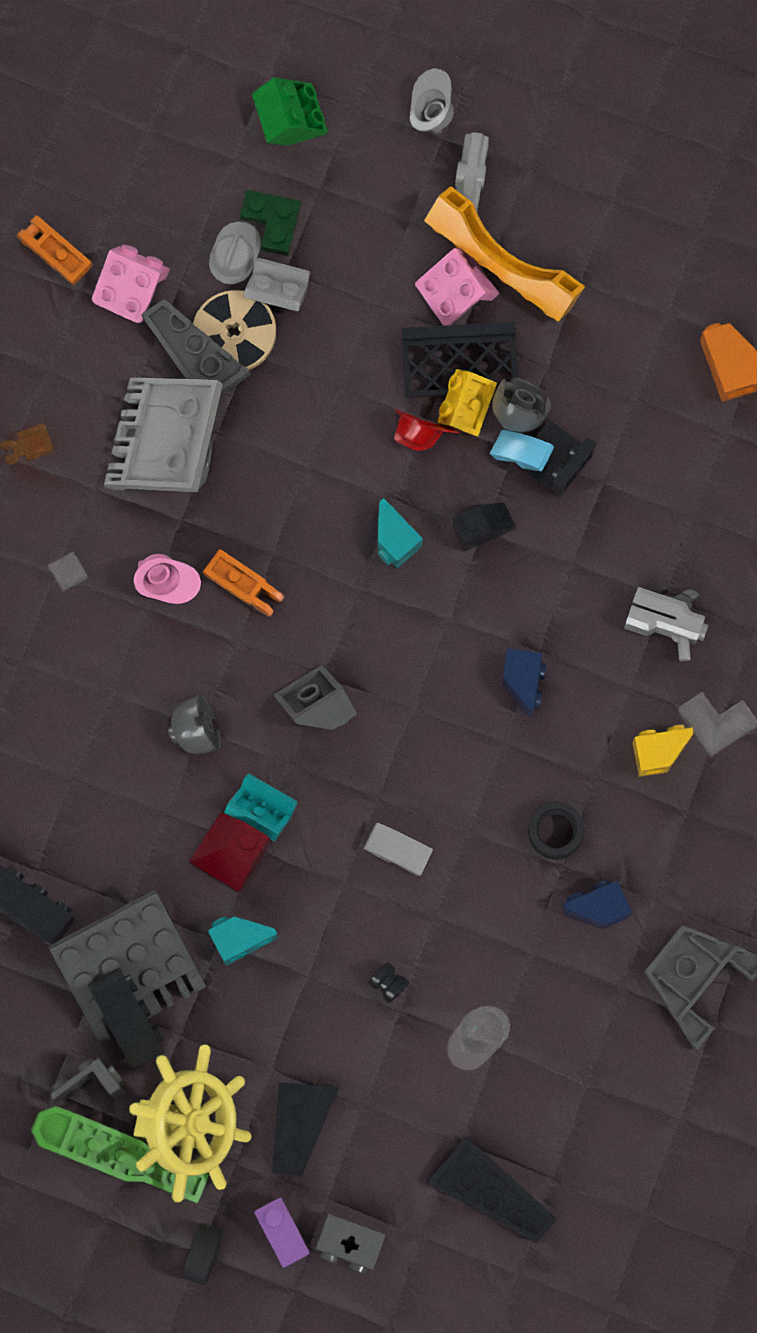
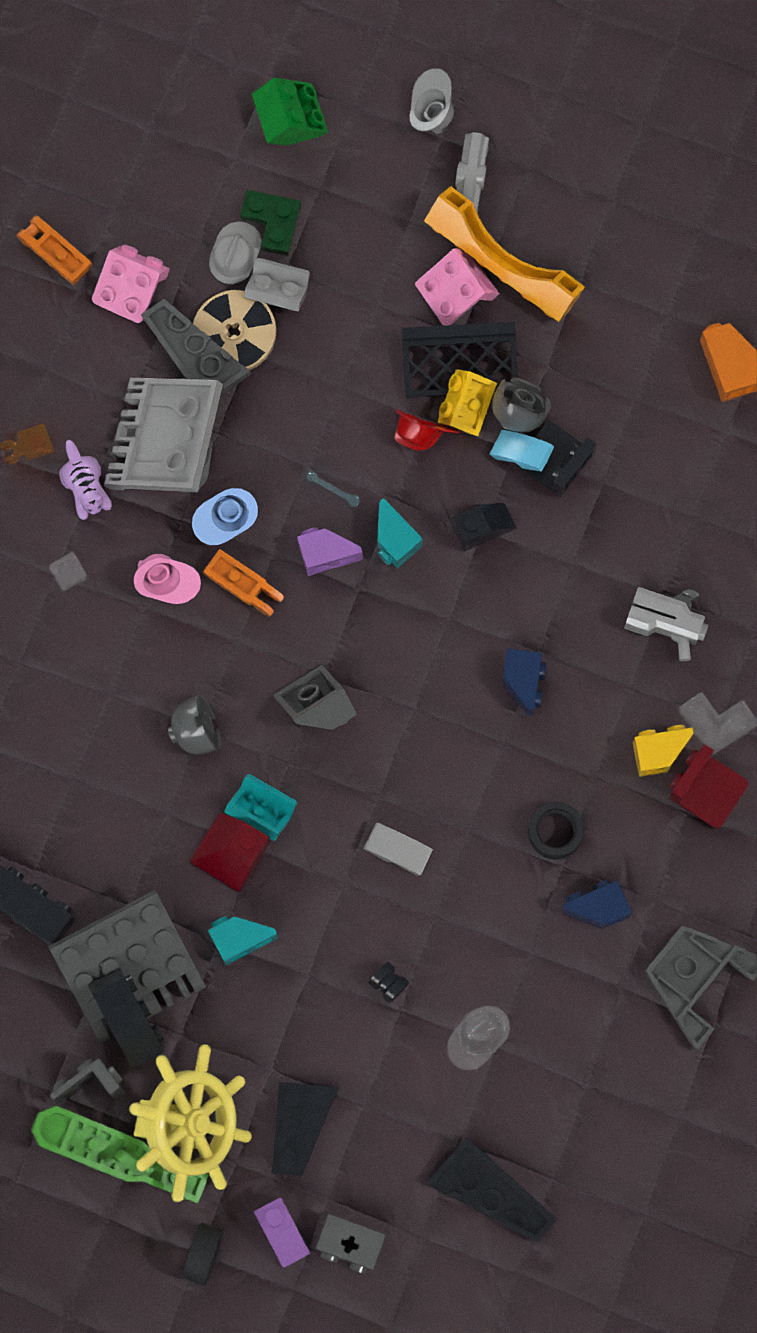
none -> lavender animal [59,440,112,520]
none -> light blue piece [192,488,258,545]
none -> medium lavender slope [297,528,363,576]
none -> clear light blue hinge [306,471,359,507]
none -> dark red bracket [669,744,748,829]

